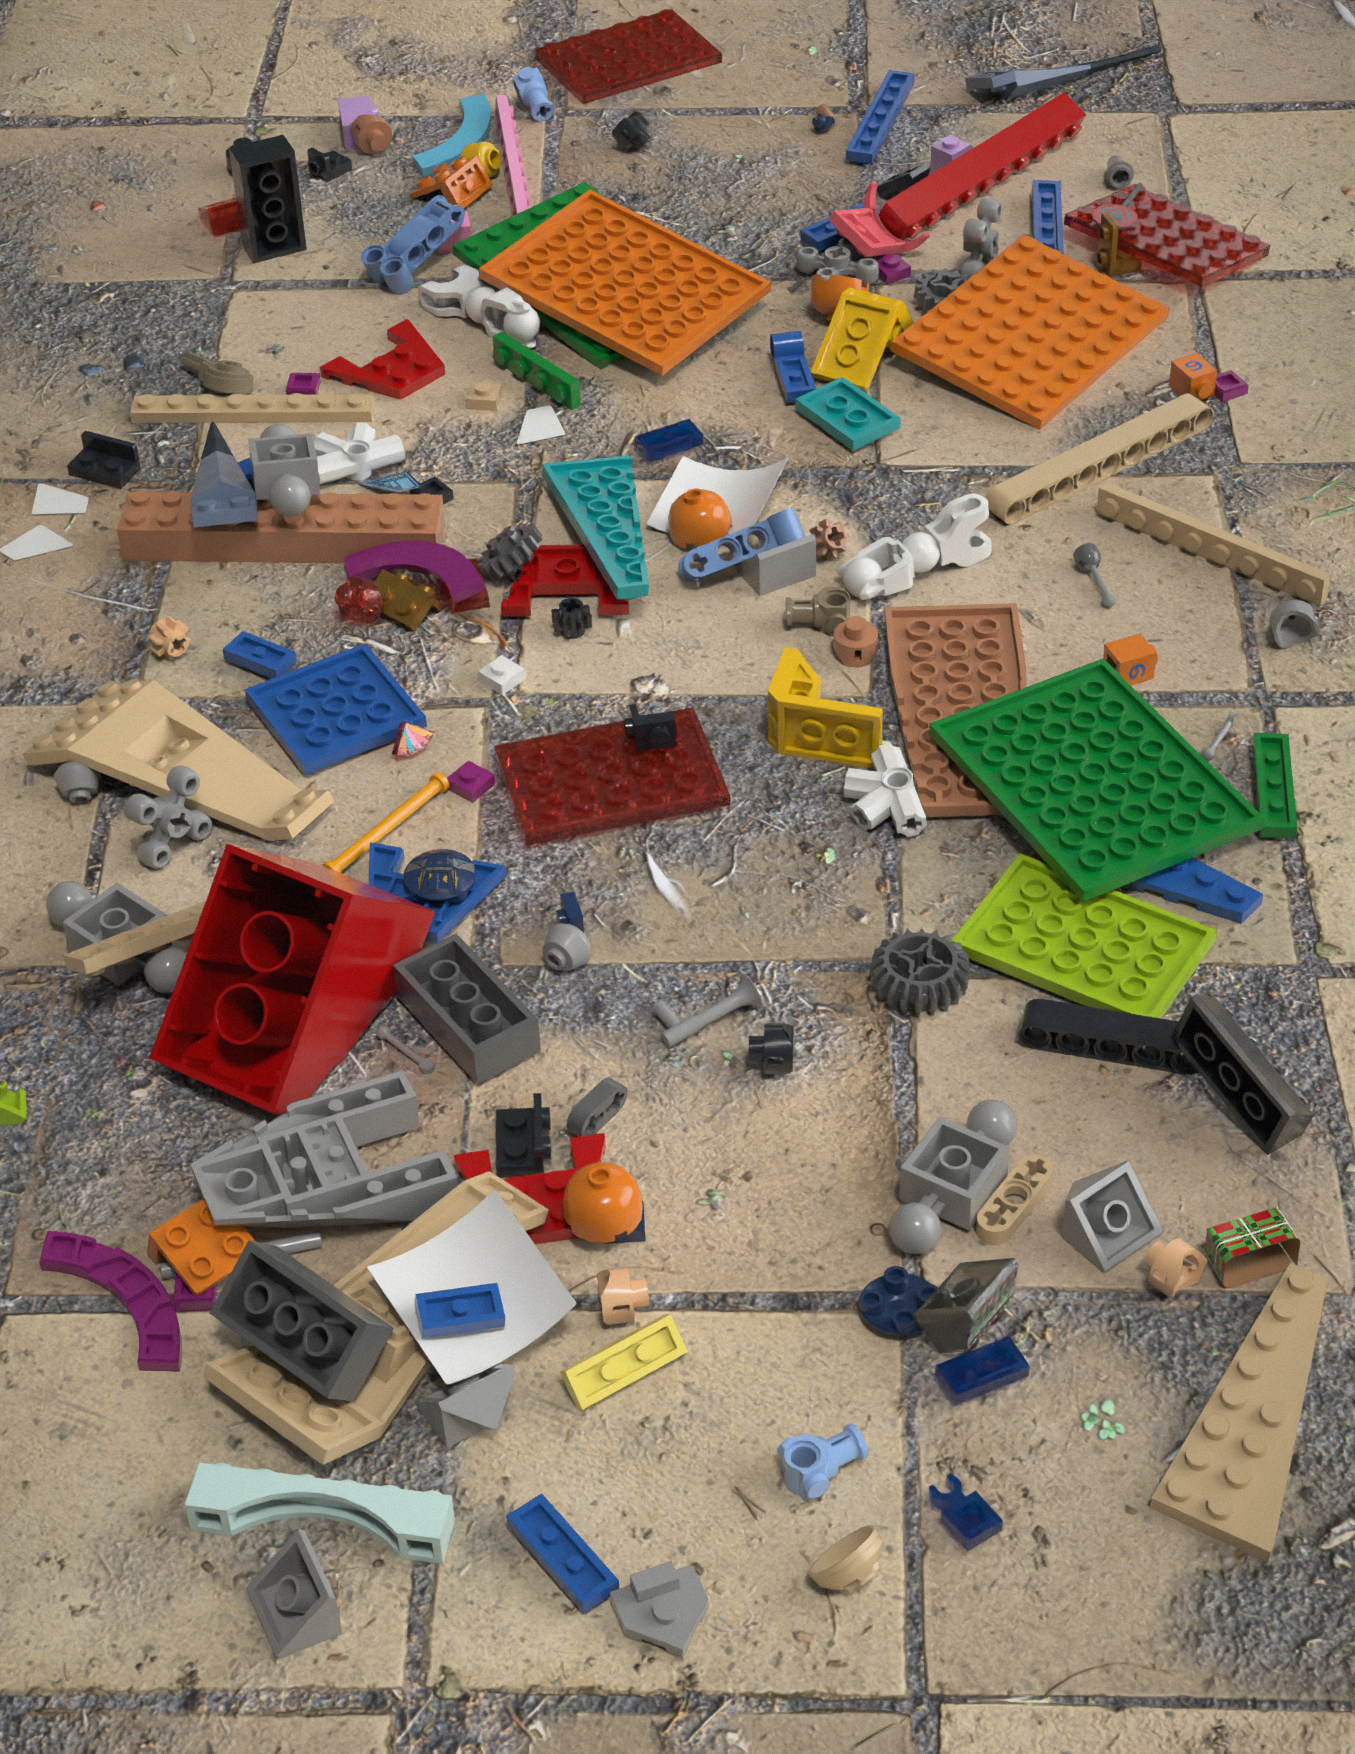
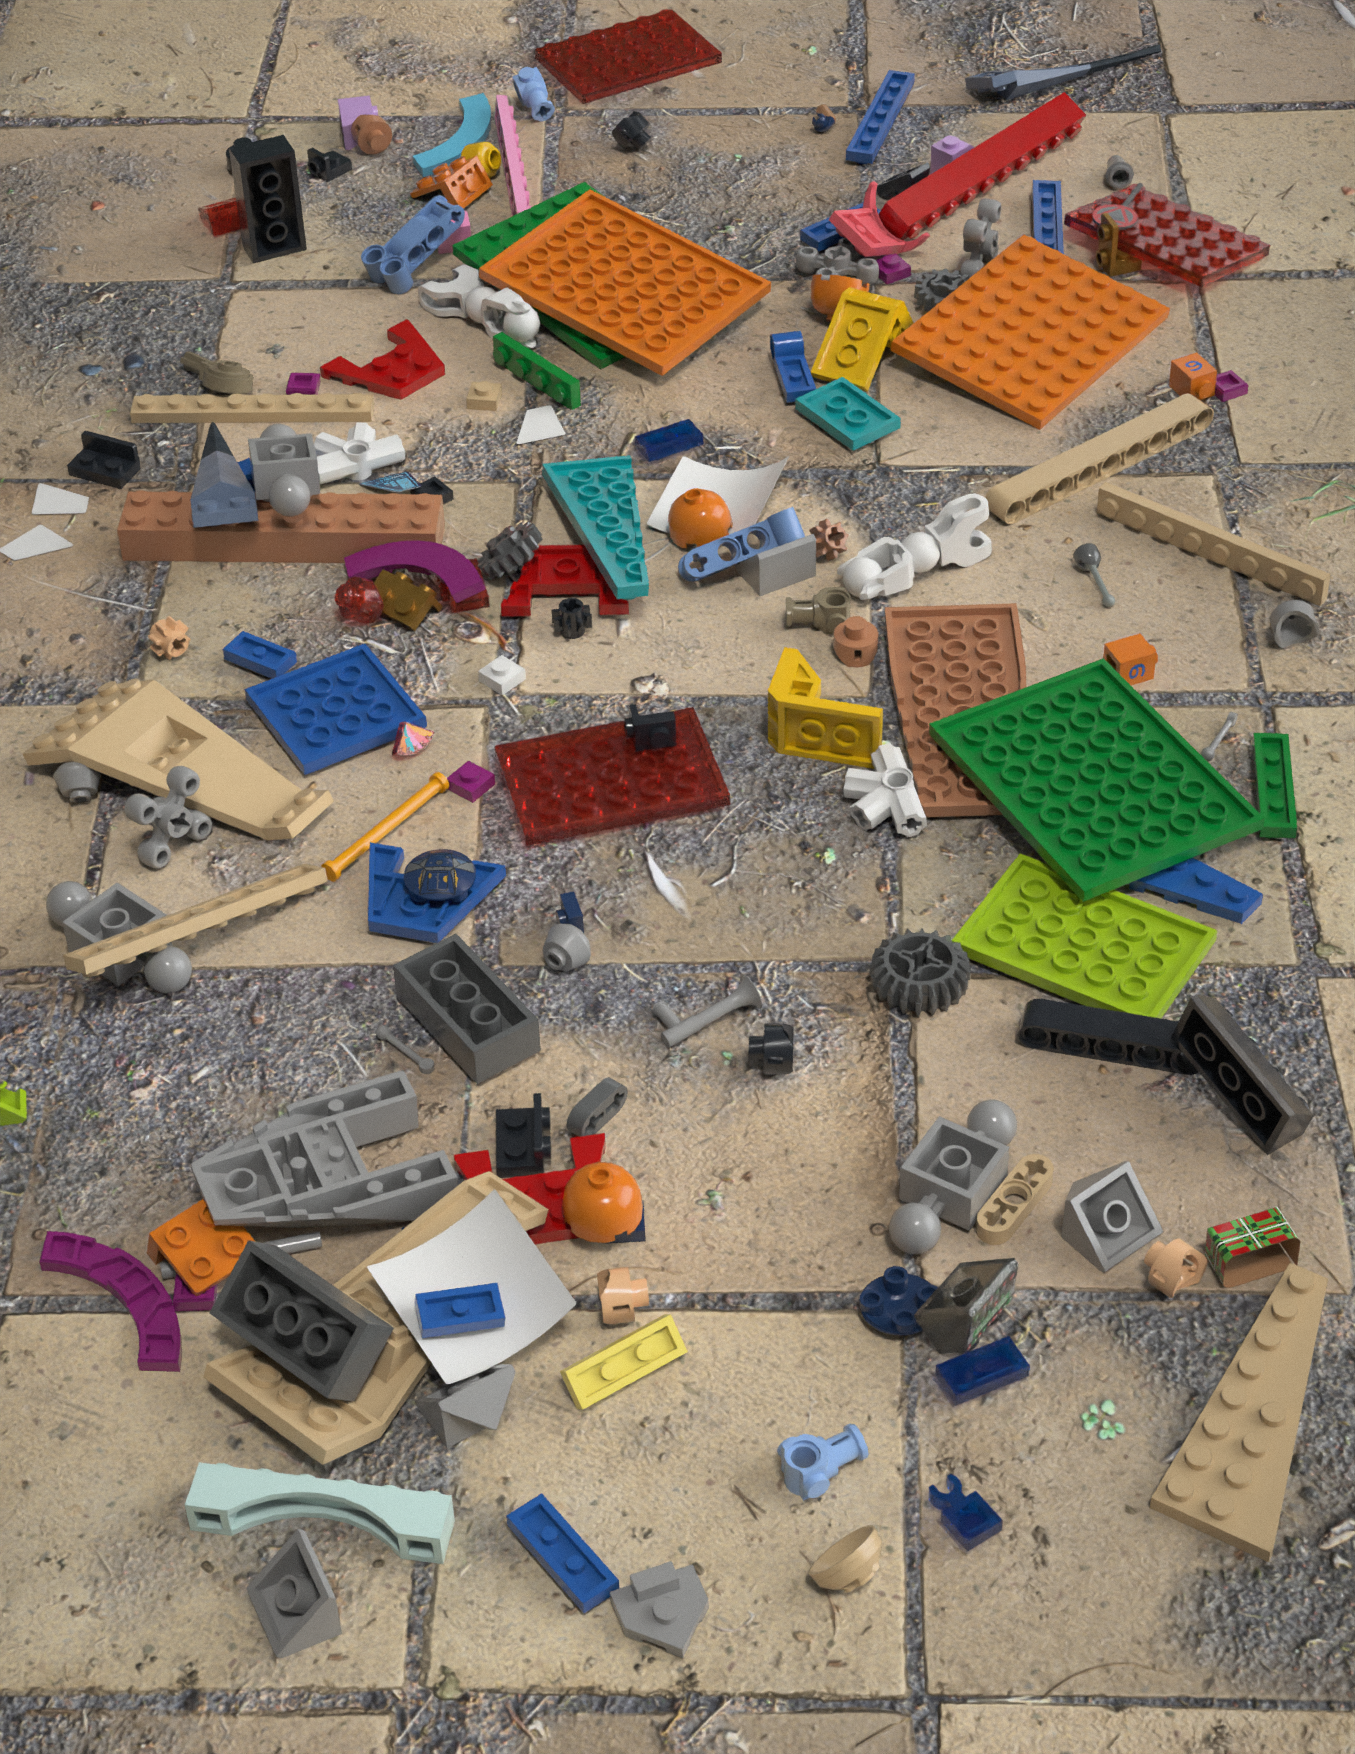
red slope [149,843,435,1114] -> none

